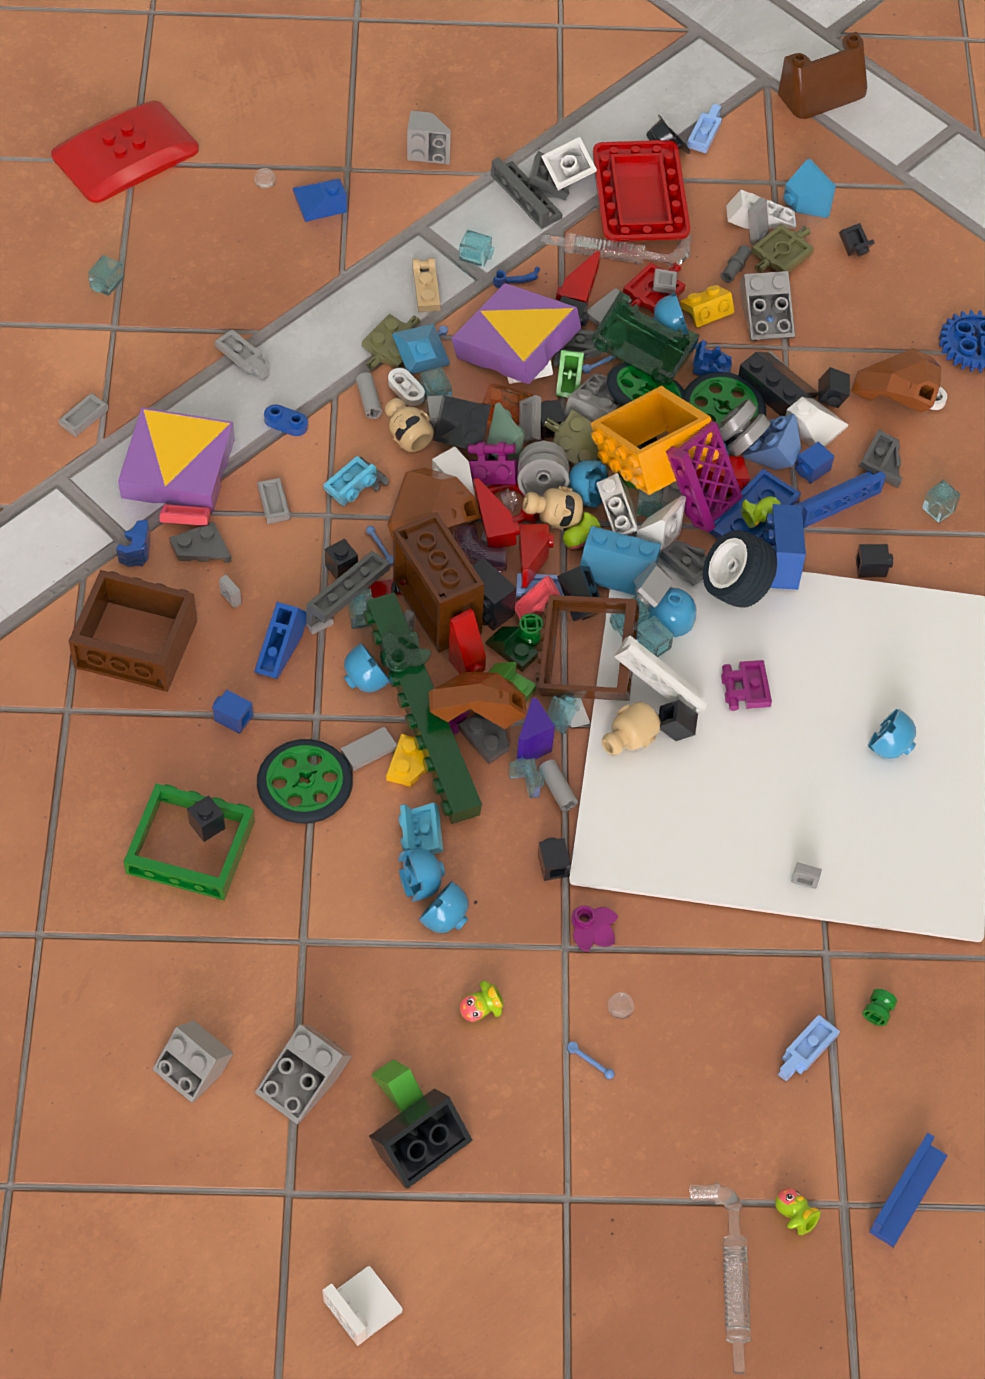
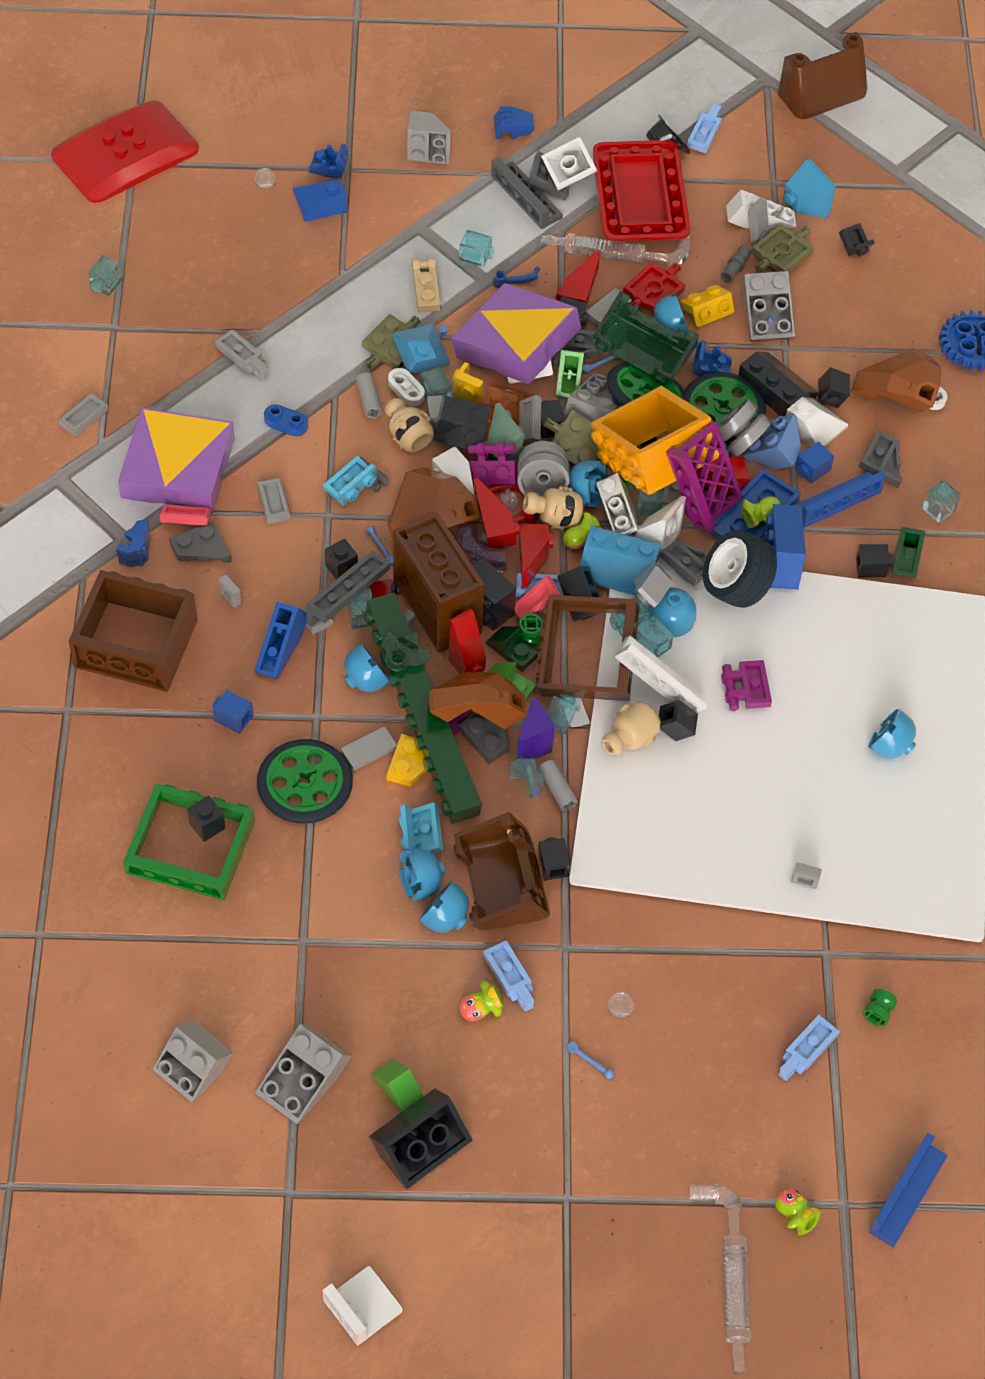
magenta plate [571,905,618,952] -> none
light grey tile [652,269,677,294] -> none
none -> blue hand [309,144,349,178]
none -> yellow bracket [452,362,484,404]
none -> reddish brown windscreen [453,812,550,931]
none -> light blue hinge [483,940,534,1012]
none -> blue hand [494,106,534,139]
none -> dark green slope [892,527,926,578]

